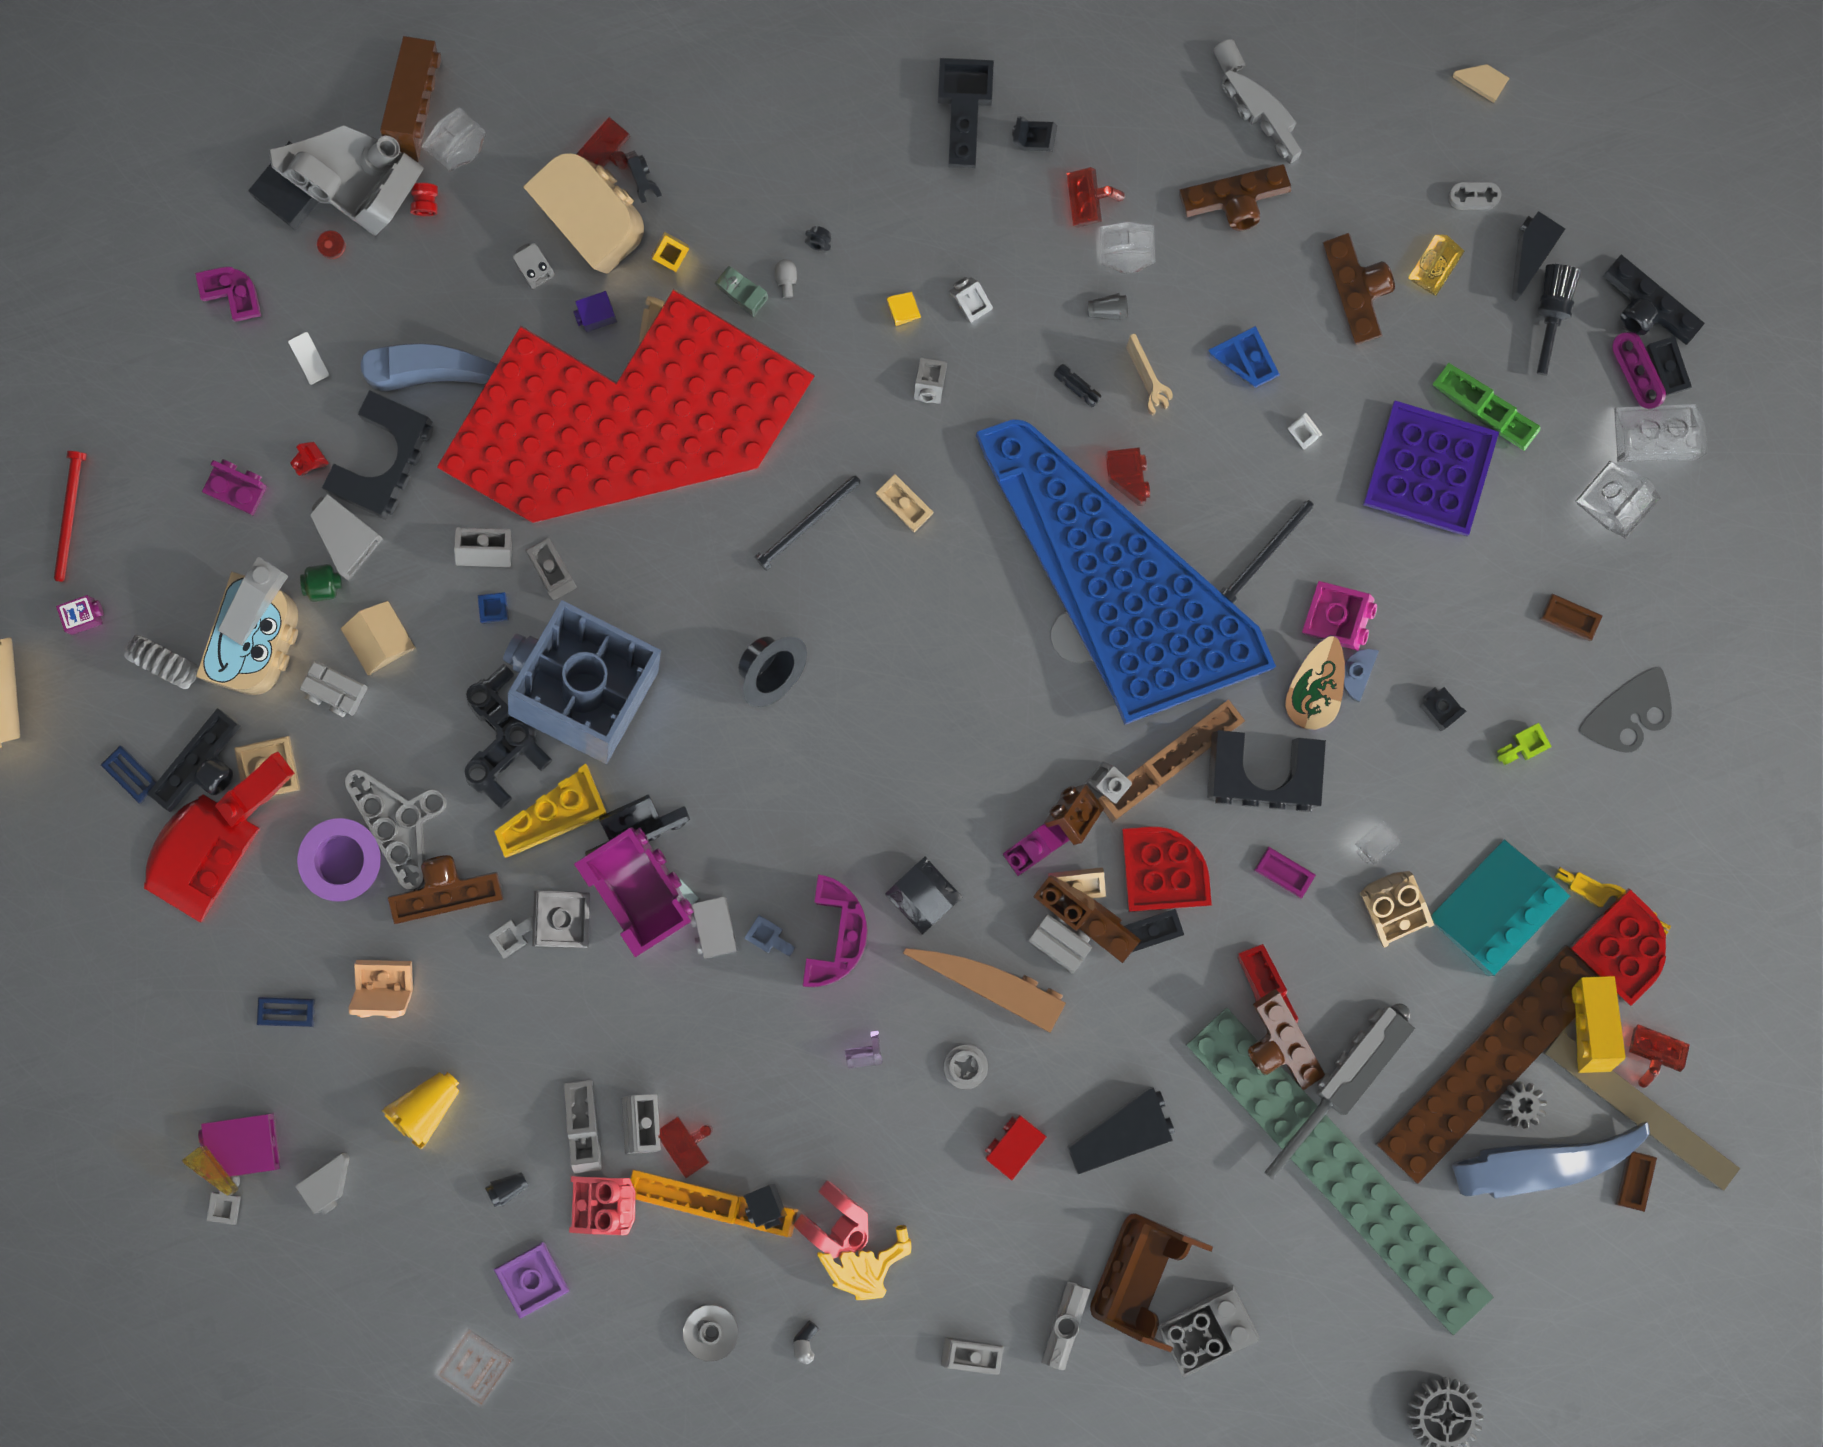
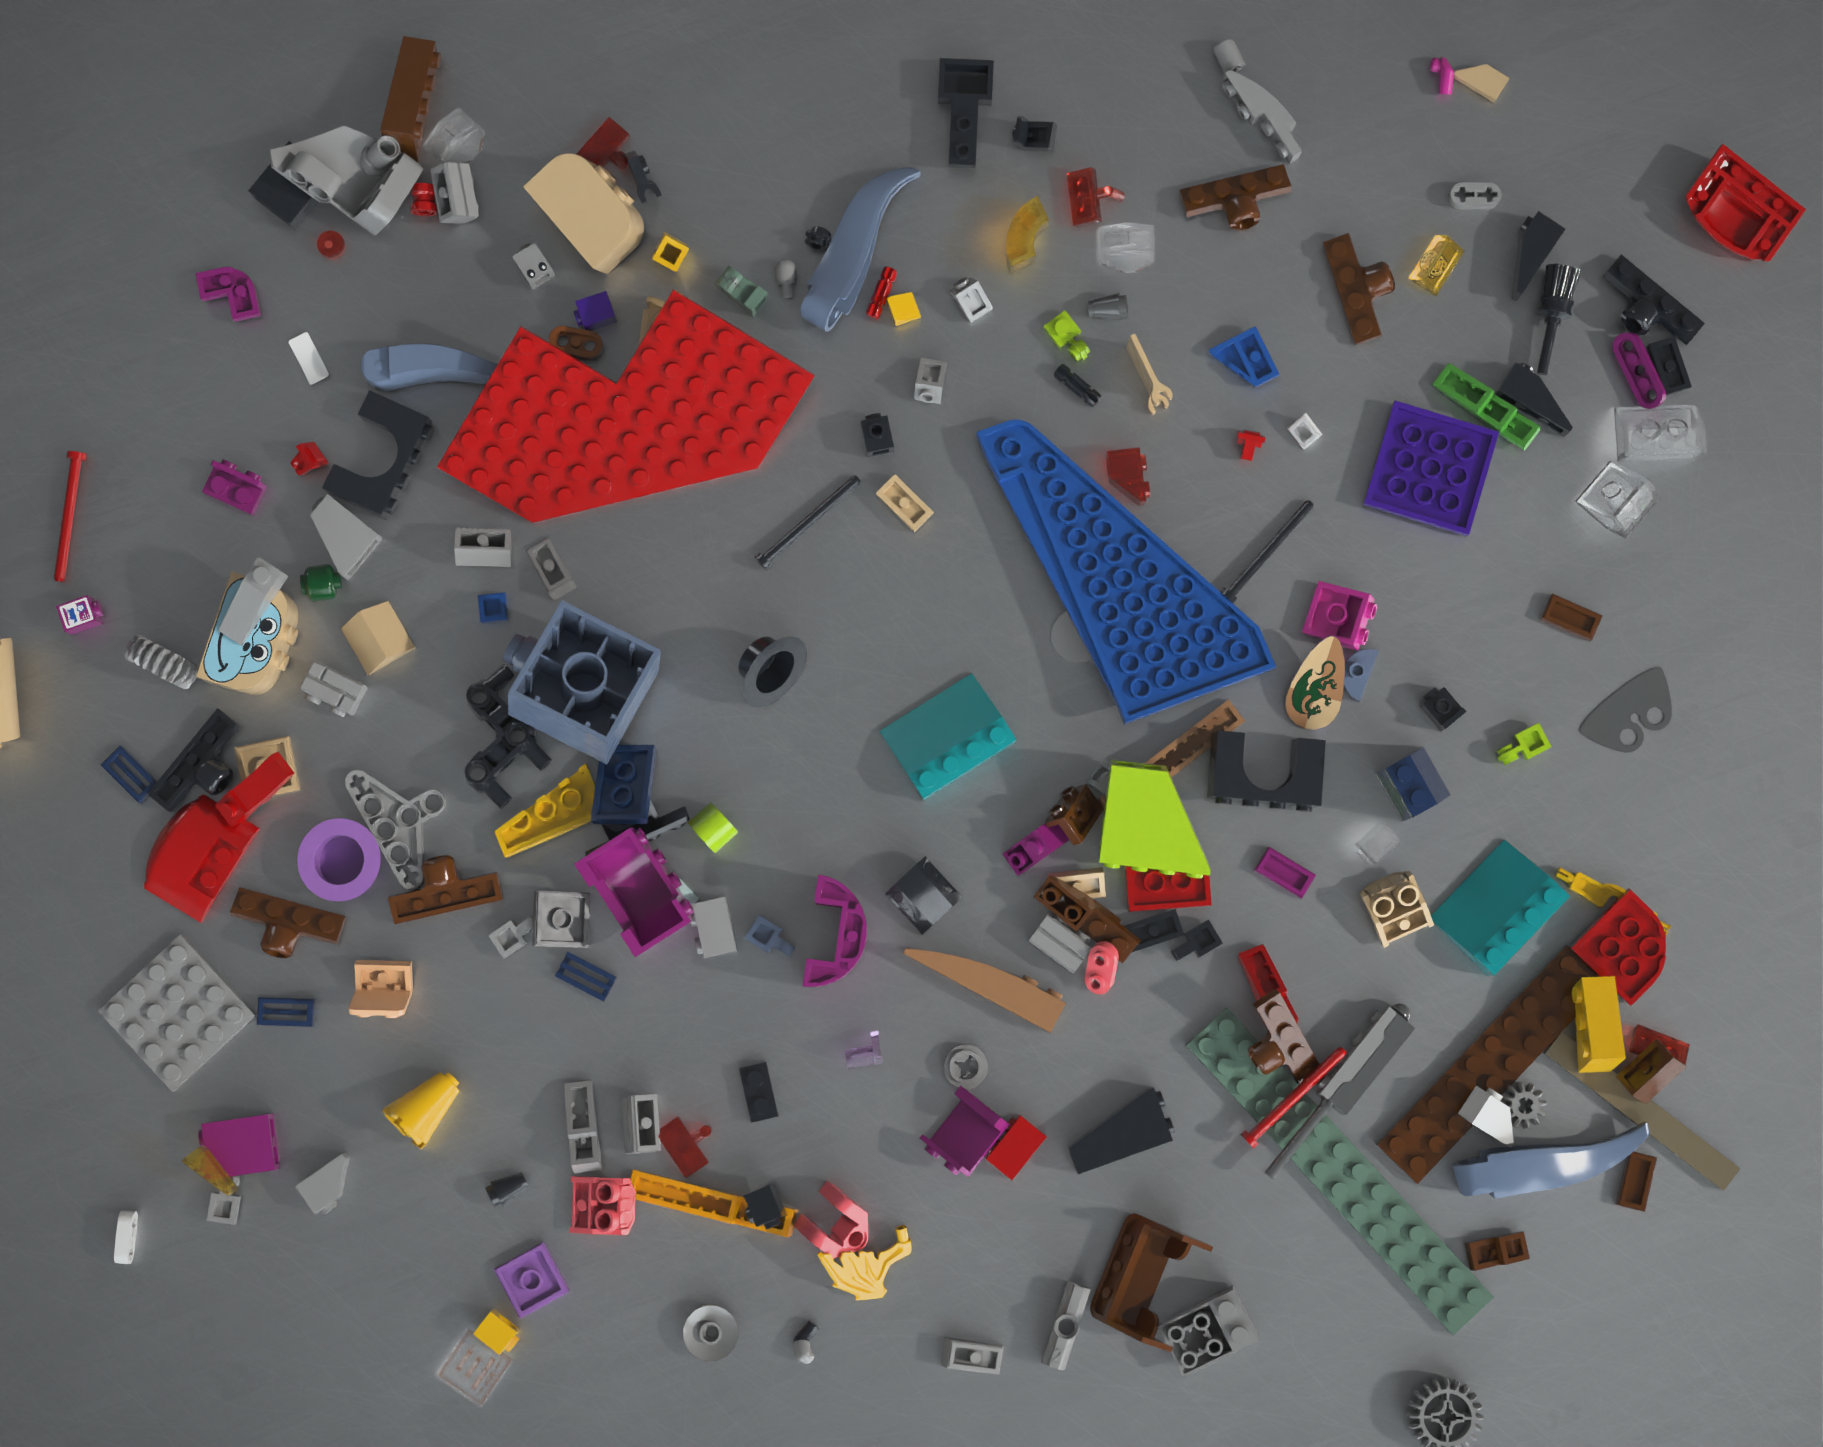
none -> light grey plate [98,935,256,1092]
none -> white beam [114,1210,138,1264]
none -> reddish brown plate [230,887,346,959]
none -> light grey brick [430,162,479,224]
none -> yellow brick [473,1309,520,1355]
none -> dark orange plate [549,326,604,360]
none -> dark blue tile [555,951,617,1002]
none -> dark blue plate [591,745,657,824]
none -> lime piece [688,802,738,853]
none -> black plate [739,1062,779,1123]
none -> sand blue animal [800,167,921,332]
none -> black brick [861,413,894,457]
none -> red axle [866,266,897,319]
none -> teal slope [879,673,1017,801]
none -> magenta panel [919,1086,1010,1177]
none -> clear yellow brick [1005,196,1049,274]
none -> lime plate [1043,310,1090,362]
none -> coral plate [1085,941,1119,994]
none -> lime slope [1098,759,1211,878]
none -> black plate [1170,920,1223,961]
none -> red brick [1236,429,1266,461]
none -> red bar [1240,1047,1346,1148]
none -> dark blue slope [1375,747,1450,821]
none -> dark pink arm [1430,57,1454,95]
none -> white slope [1458,1086,1514,1148]
none -> reddish brown slope [1464,1231,1530,1271]
none -> black slope [1495,362,1573,437]
none -> reddish brown panel [1616,1039,1686,1104]
none -> red slope [1684,144,1806,262]

